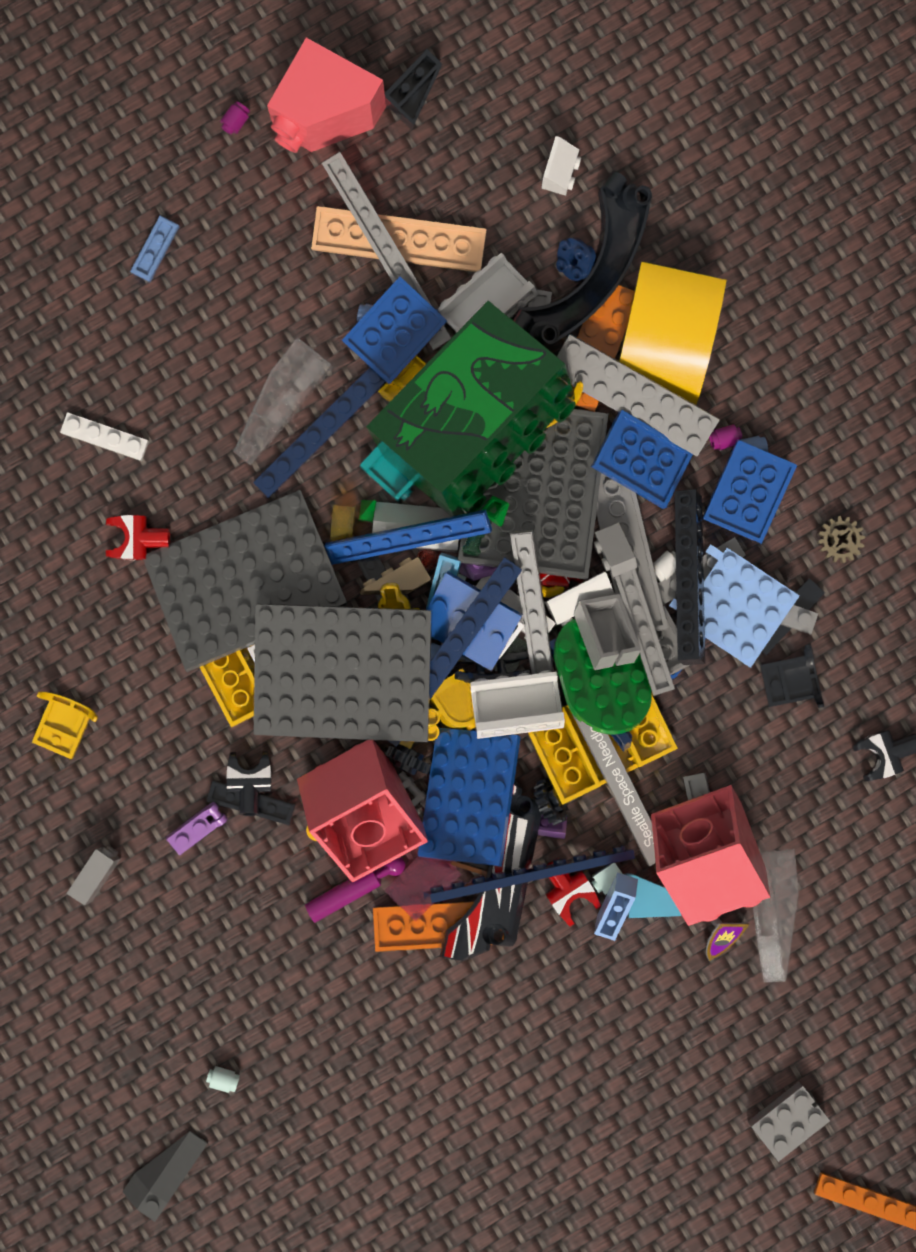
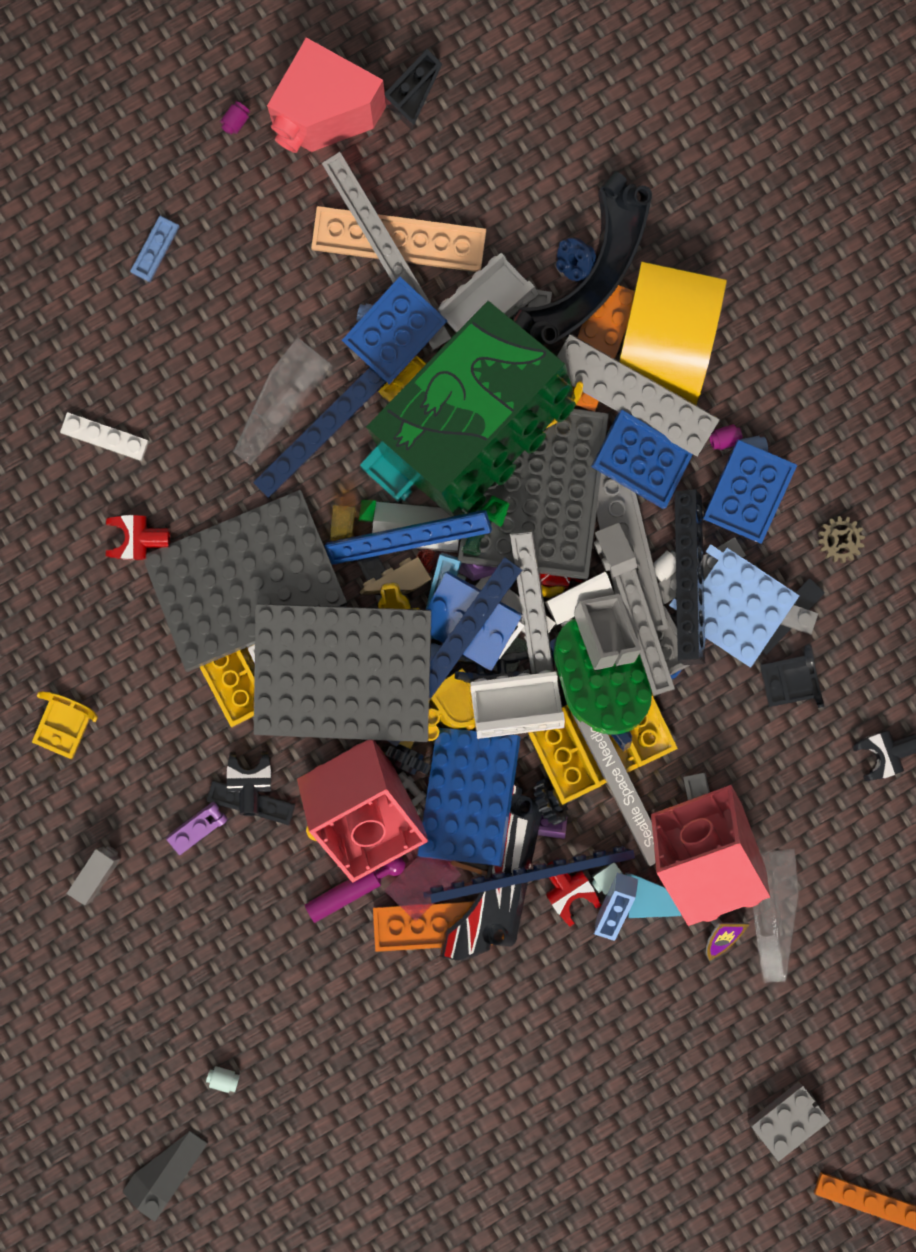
white slope [542,136,581,196] -> none

